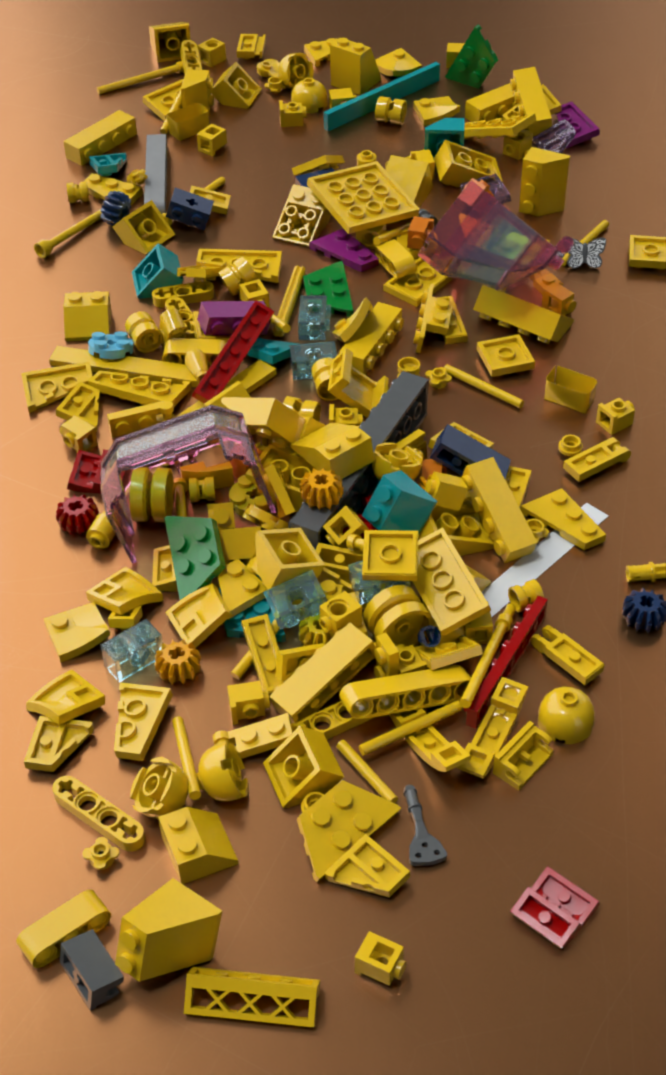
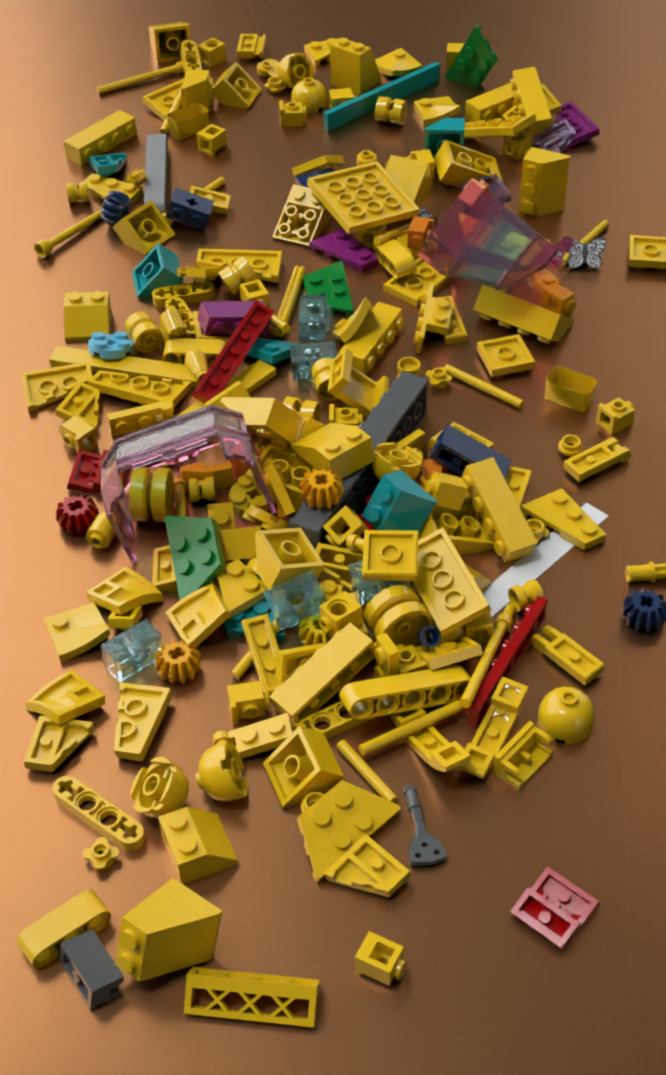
yellow bar [172,716,201,800] -> none

